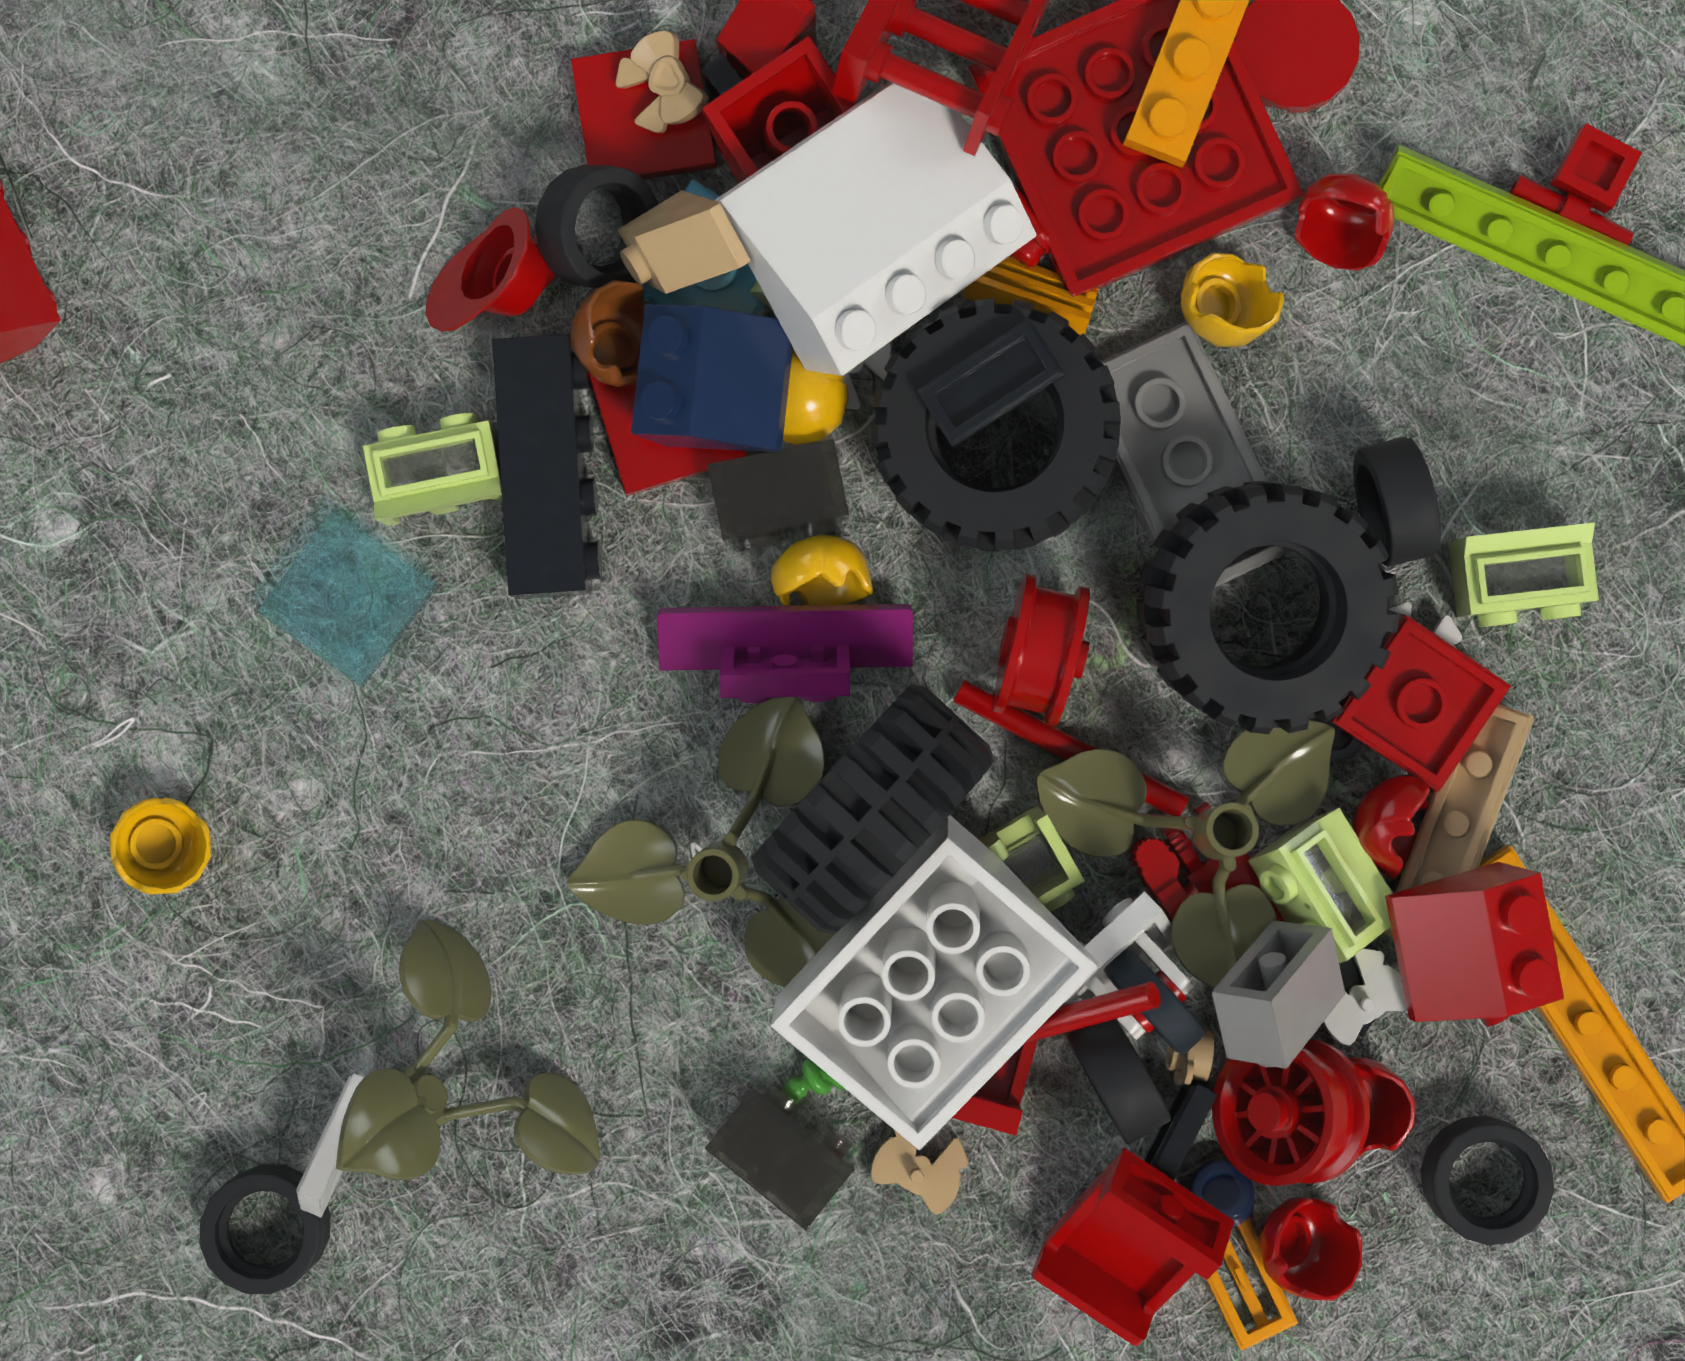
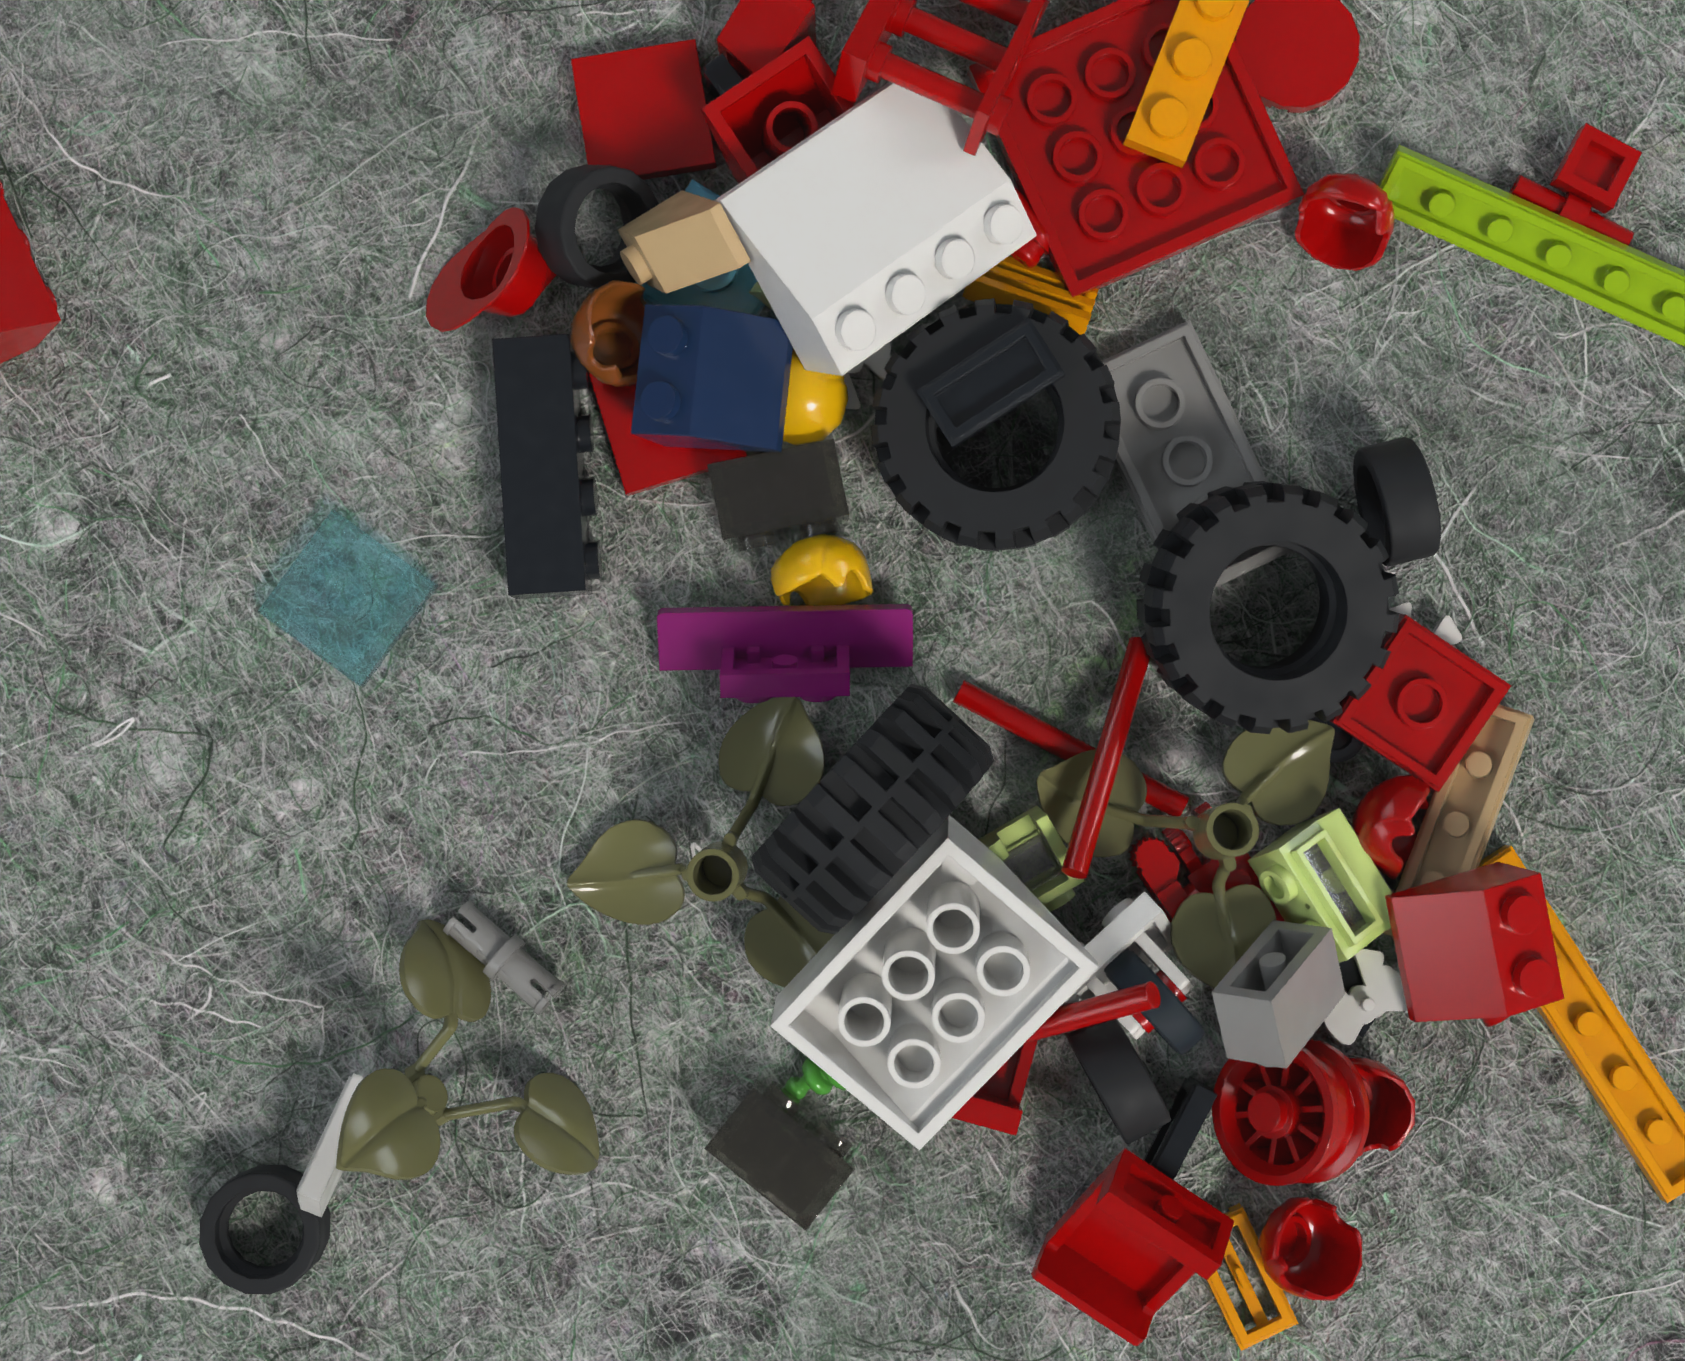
yellow hair [109,797,211,895] -> none
yellowish green window [363,413,502,526] -> none
tan piece [616,31,708,133] -> none
tan piece [870,1129,969,1215] -> none
red wheel [992,573,1090,727] -> none
tan plate [1166,1029,1214,1085] -> none
yellow hair [1180,253,1285,348] -> none
dark blue tile [1189,1160,1255,1228] -> none
black tyre [1420,1115,1554,1245] -> none
yellowish green window [1448,522,1599,627] -> none
none -> light grey pin [443,900,566,1015]
none -> red bar [1061,637,1150,879]

